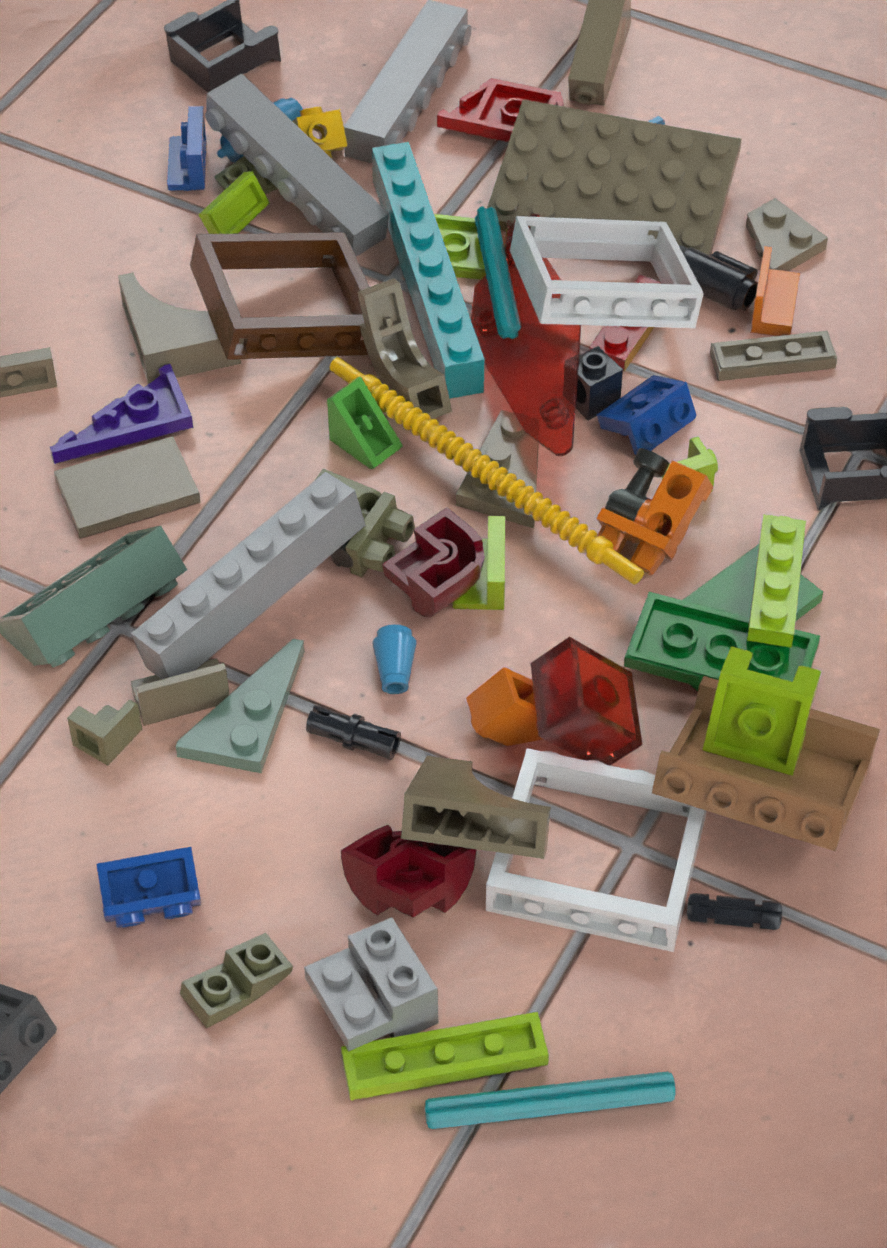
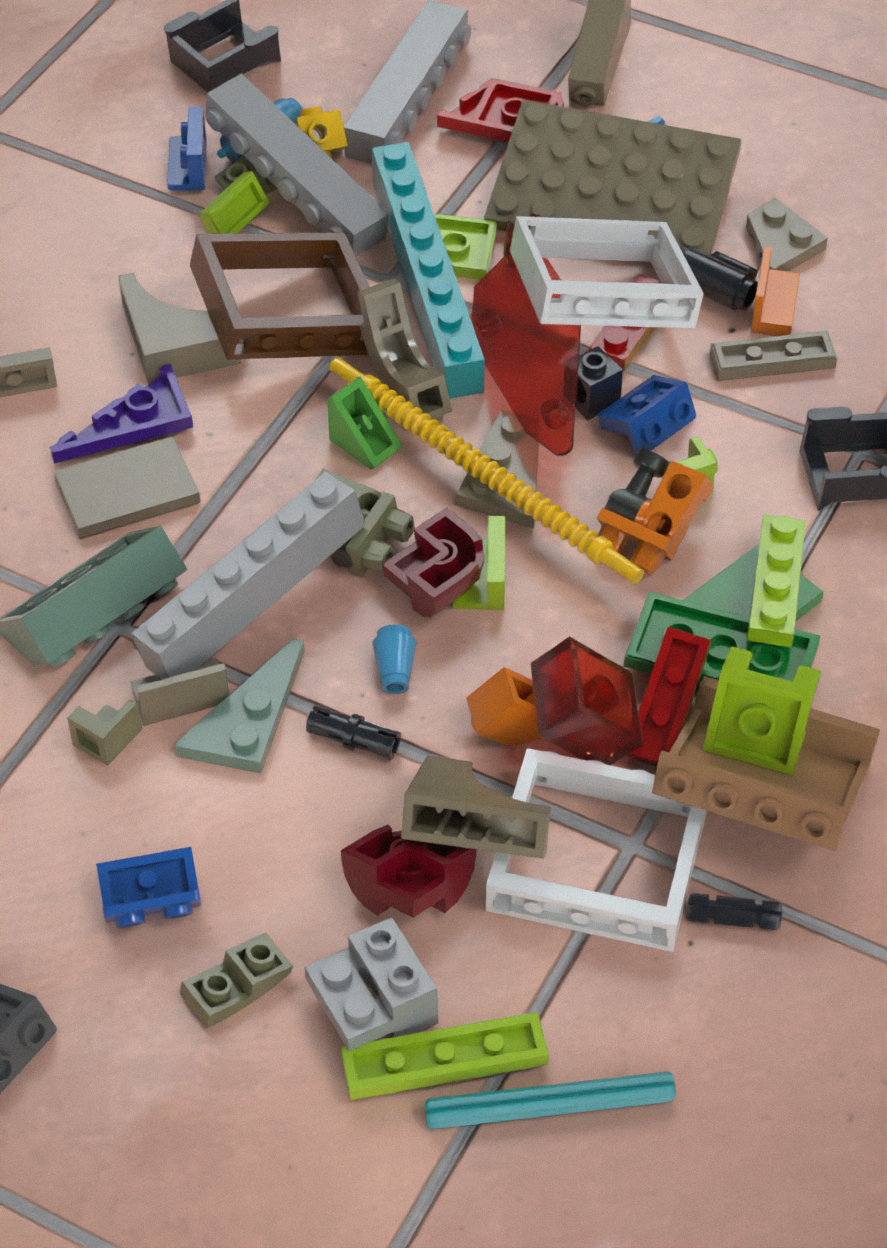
teal axle [475,206,521,340] -> none
none -> red plate [625,627,711,766]

